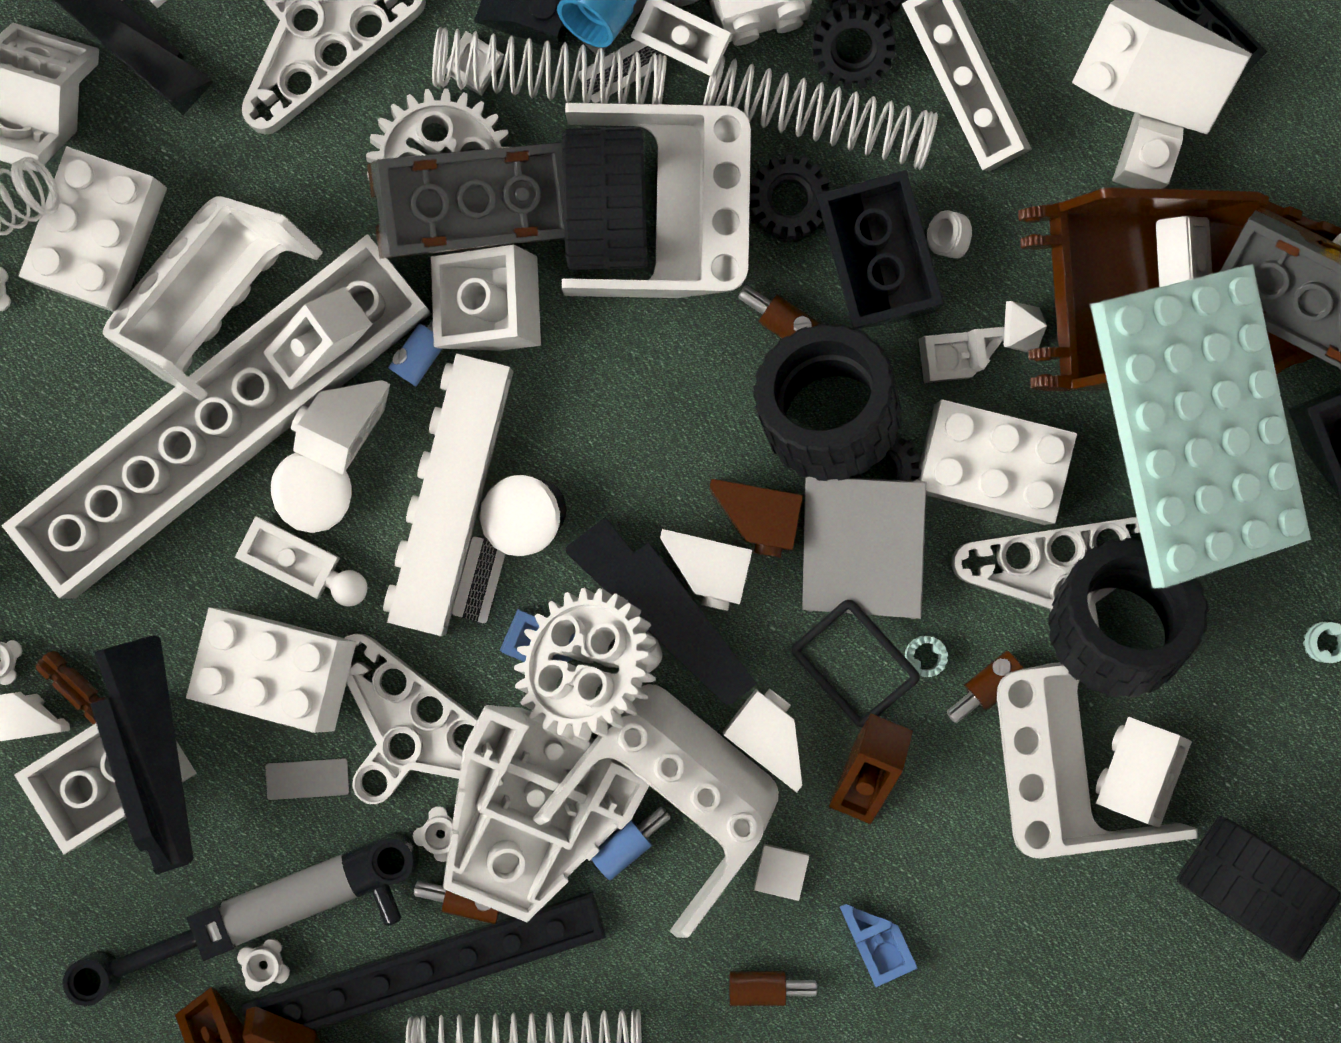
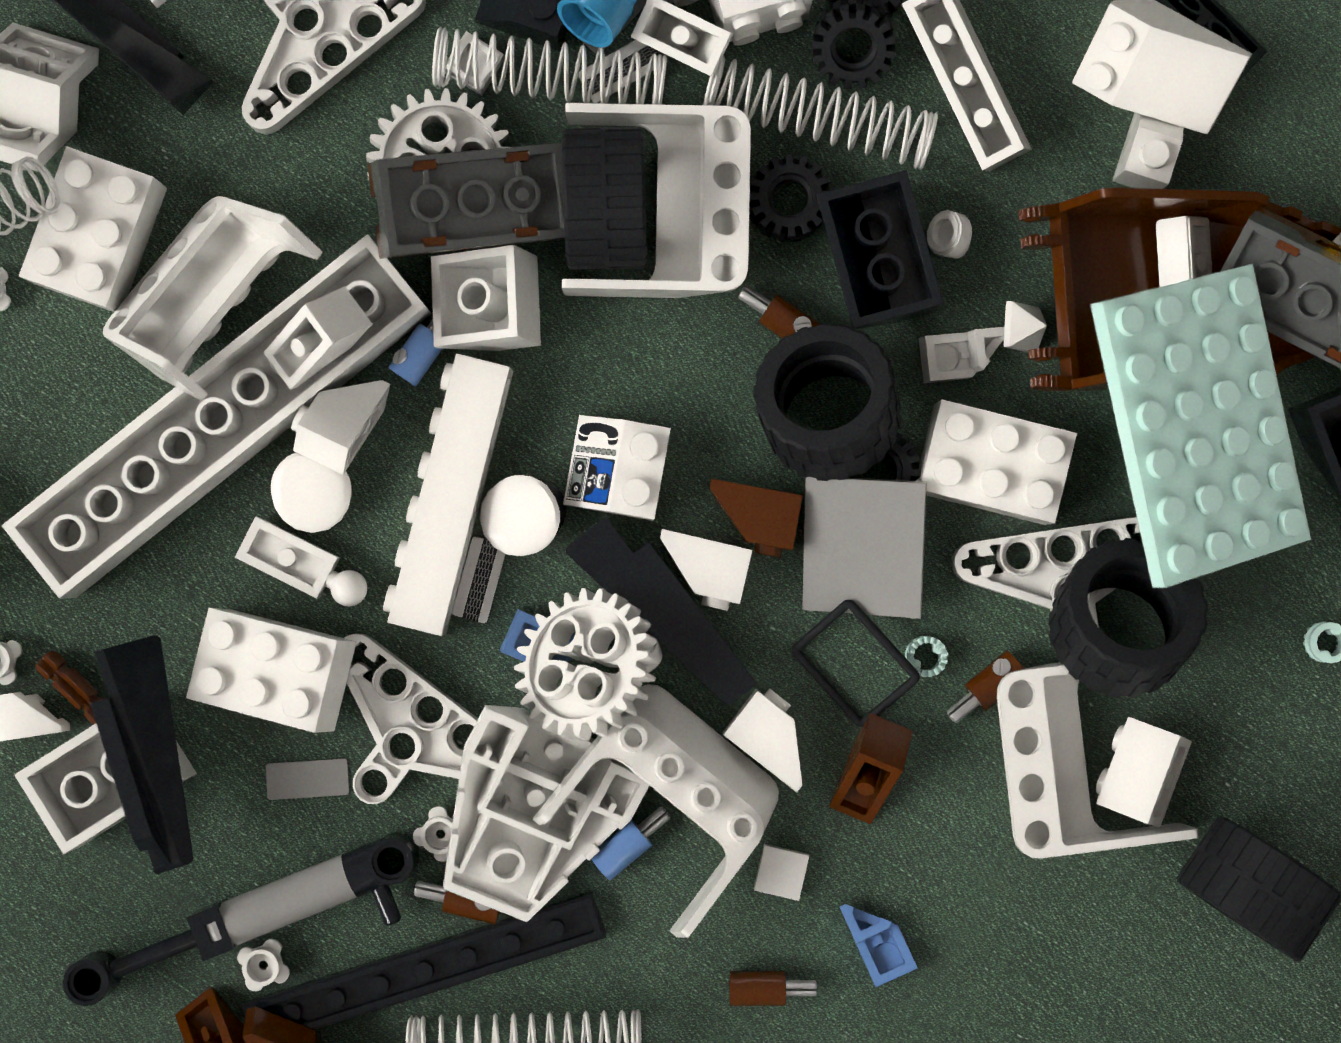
none -> white slope [563,415,671,521]

